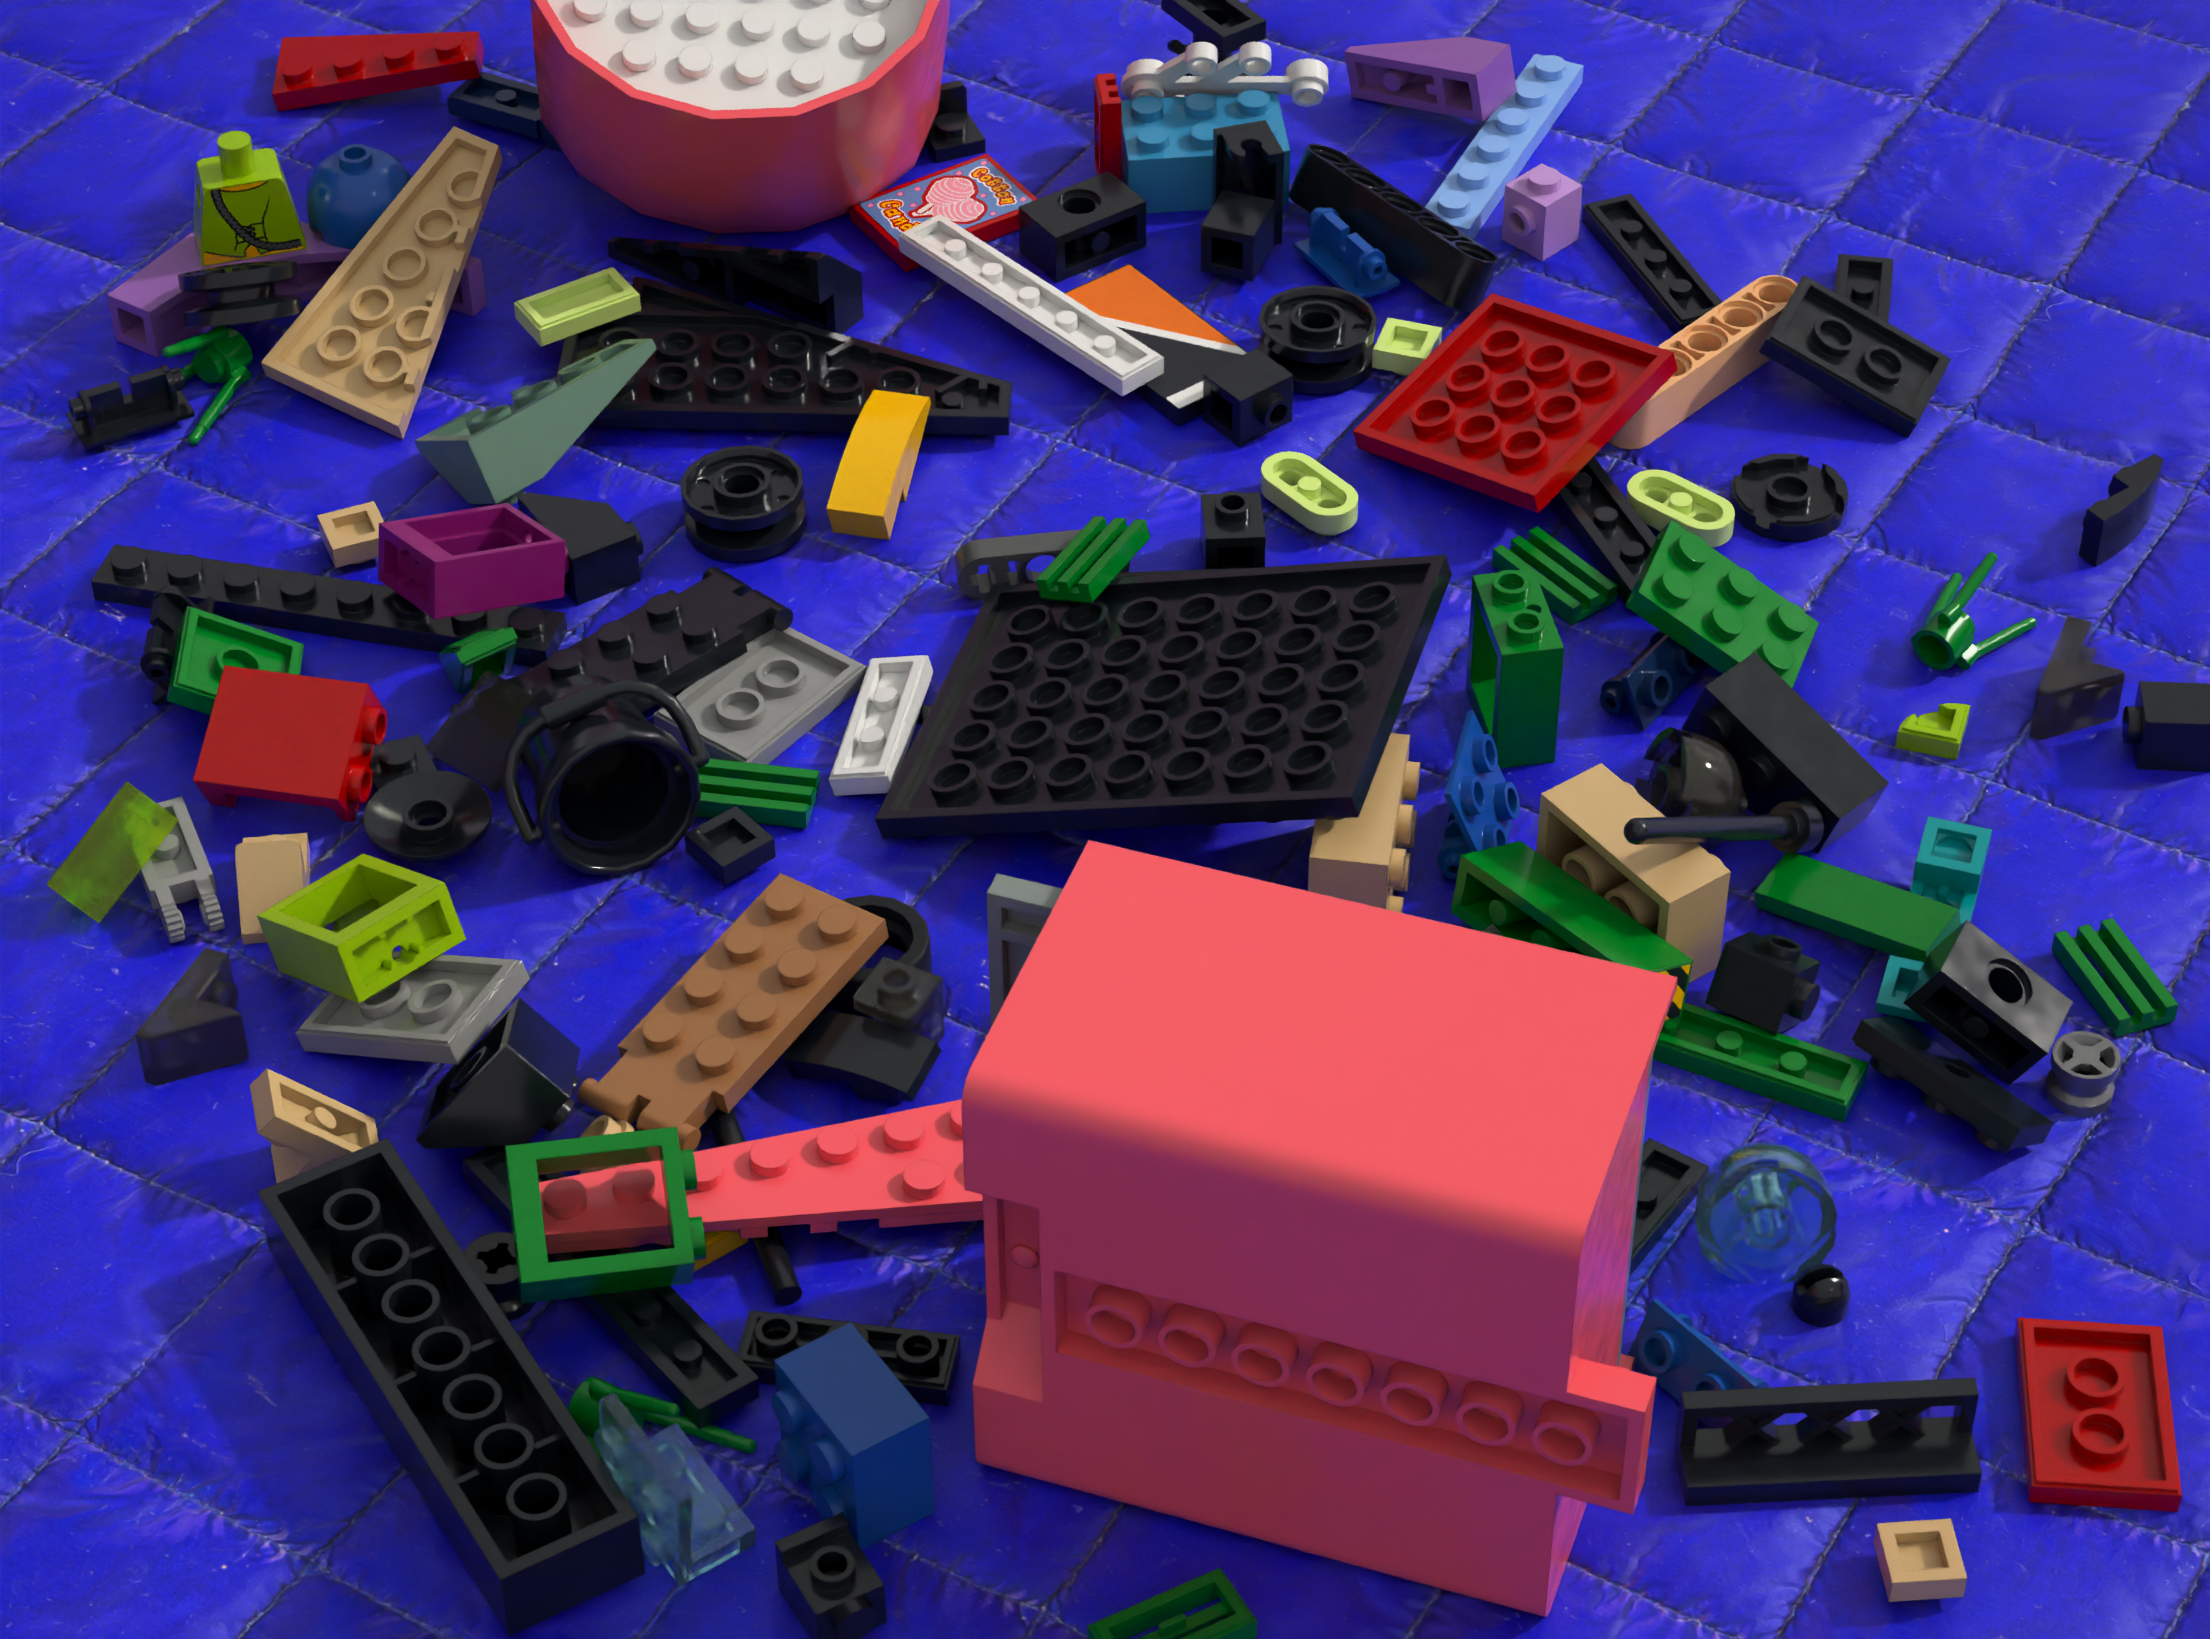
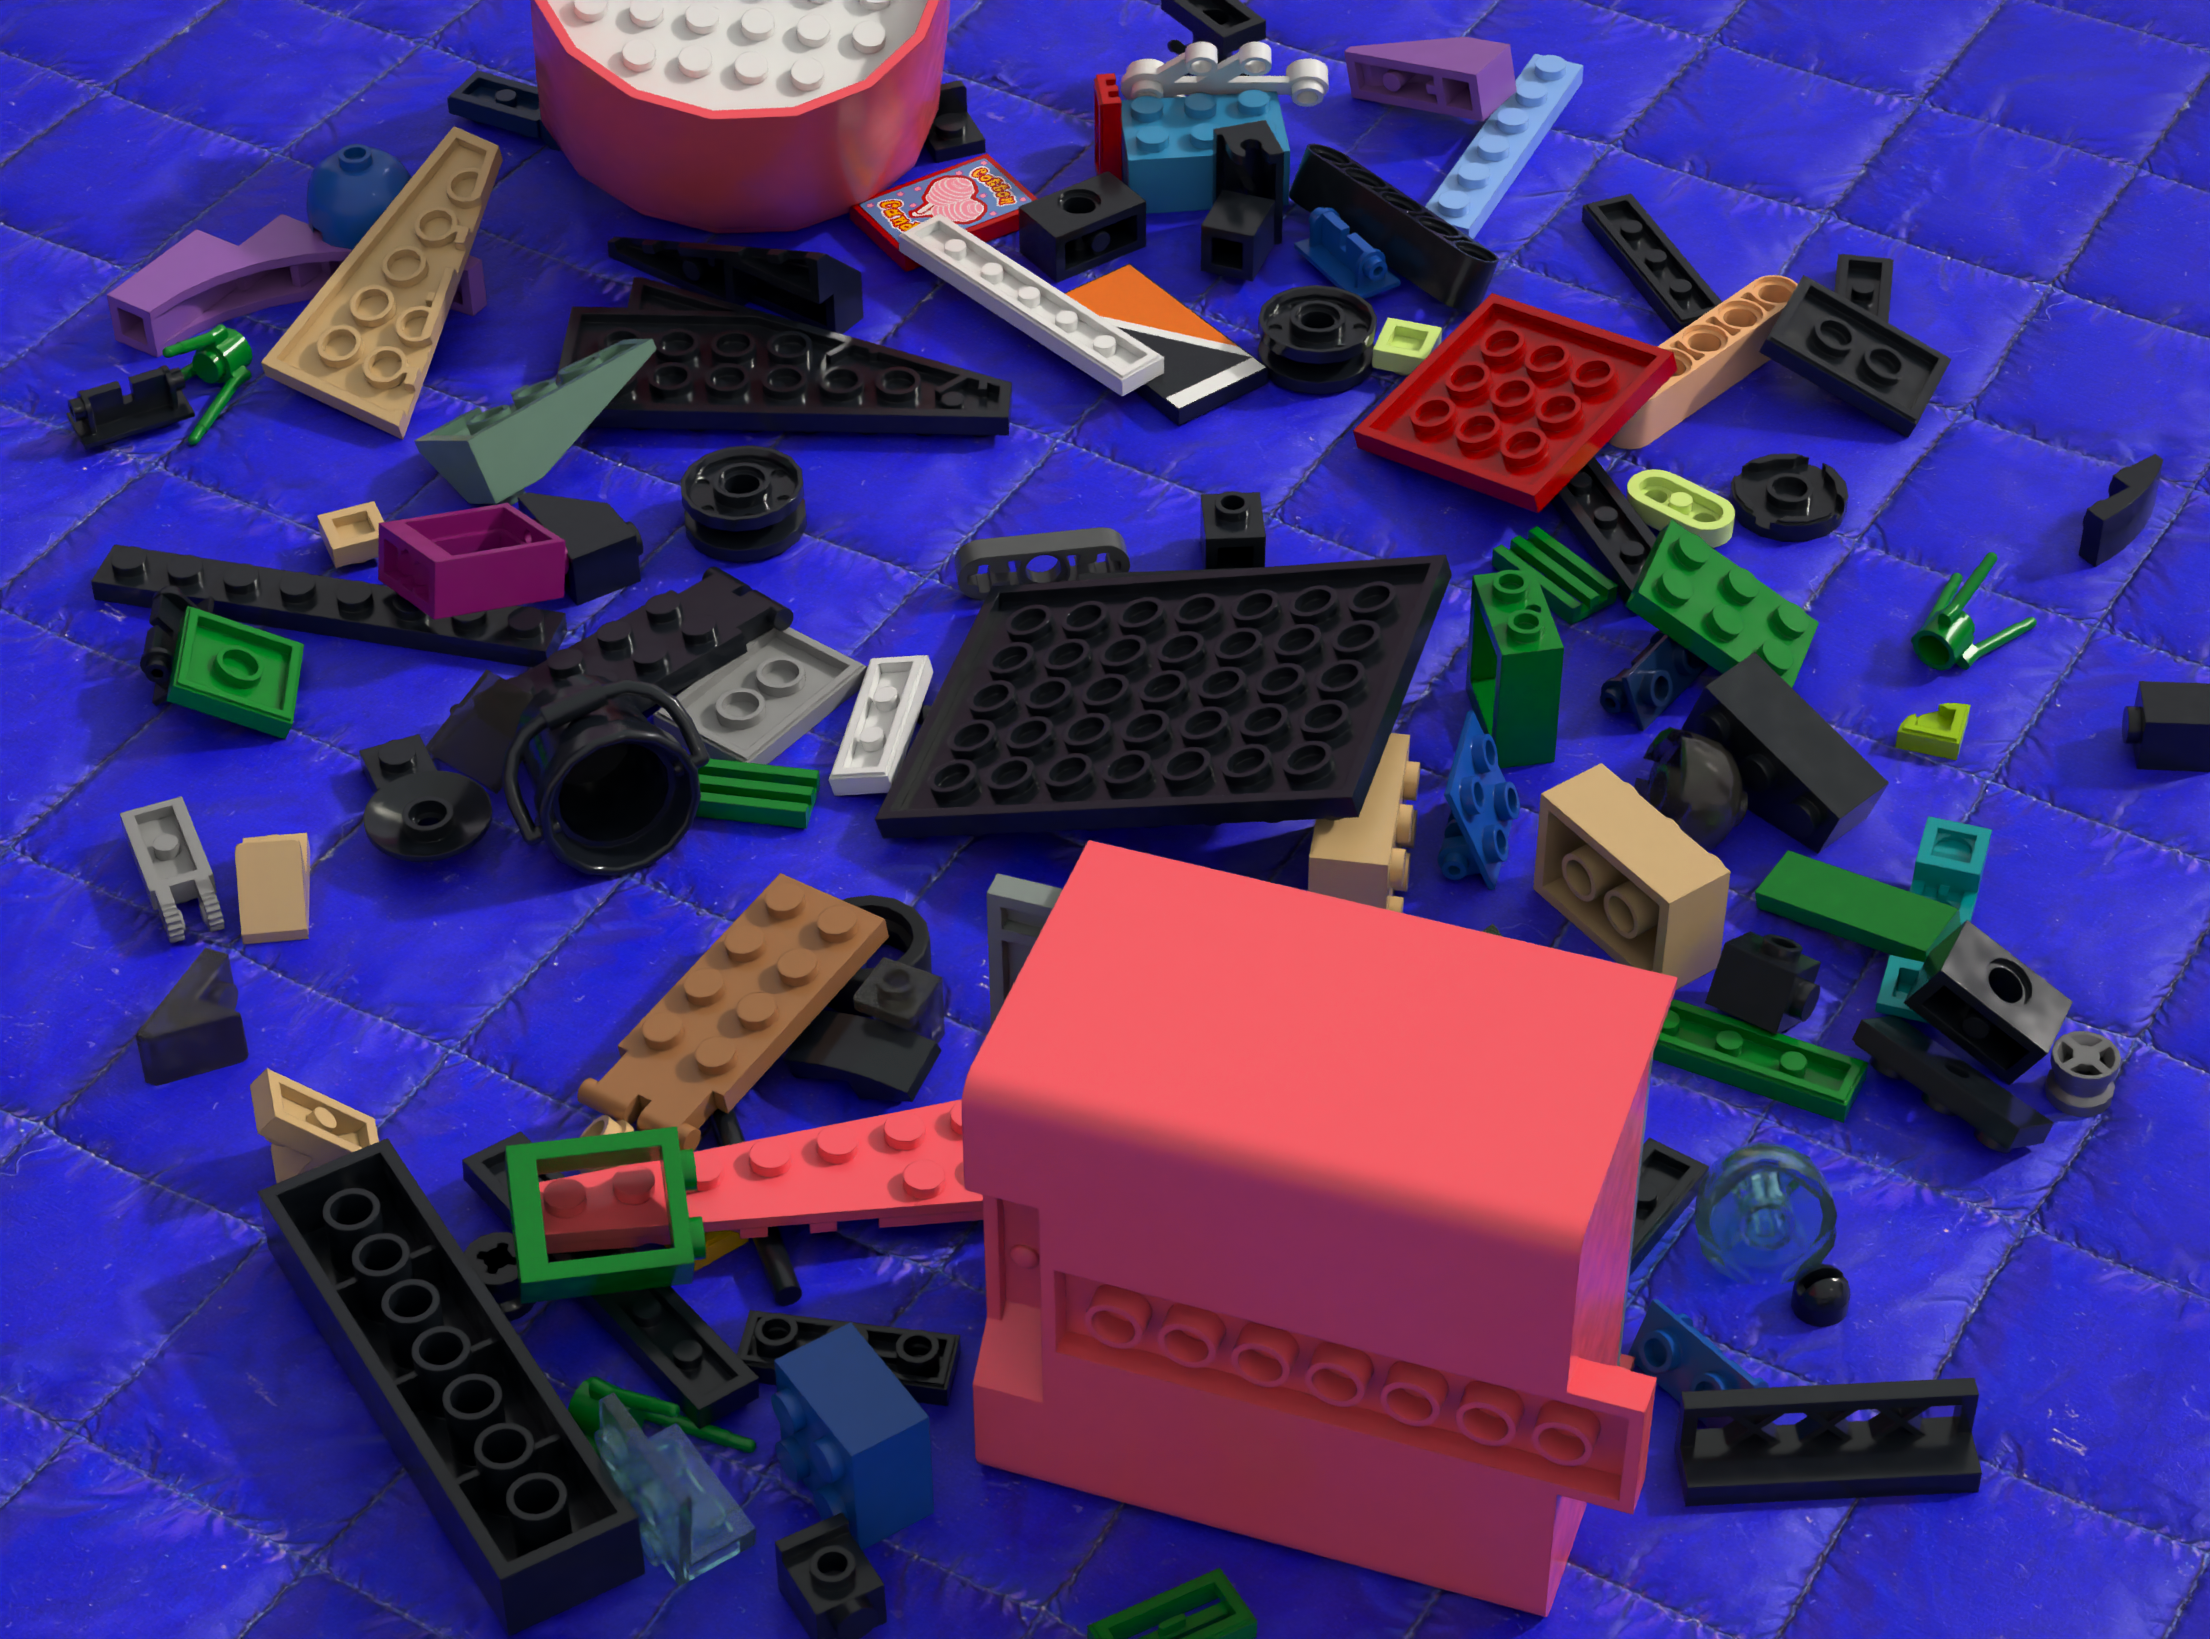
clear neon green hinge [46,781,179,923] -> none
black wheel [178,260,303,327] -> none
lime torso [193,131,307,267] -> none
red panel [193,665,387,822] -> none
lime window [257,854,466,1004] -> none
red wing [272,31,484,112] -> none
light grey tile [295,951,530,1065] -> none
black slope [416,997,580,1149] -> none
slope [439,627,518,694] -> none
yellowish green tile [514,267,641,347] -> none
black plate [684,806,776,886] -> none
yellow slope [826,390,931,540] -> none
green tile [1036,516,1150,603] -> none
black brick [1203,348,1294,447] -> none
yellowish green plate [1261,451,1358,536] -> none
green brick [1451,841,1693,1023] -> none
lavender brick [1502,163,1583,261] -> none
black piece [1623,801,1824,853] -> none
tan plate [1873,1518,1967,1602] -> none
red tile [2014,1317,2182,1512] -> none
clear smoke slope [2029,616,2125,740] -> none
green tile [2051,918,2178,1037] -> none

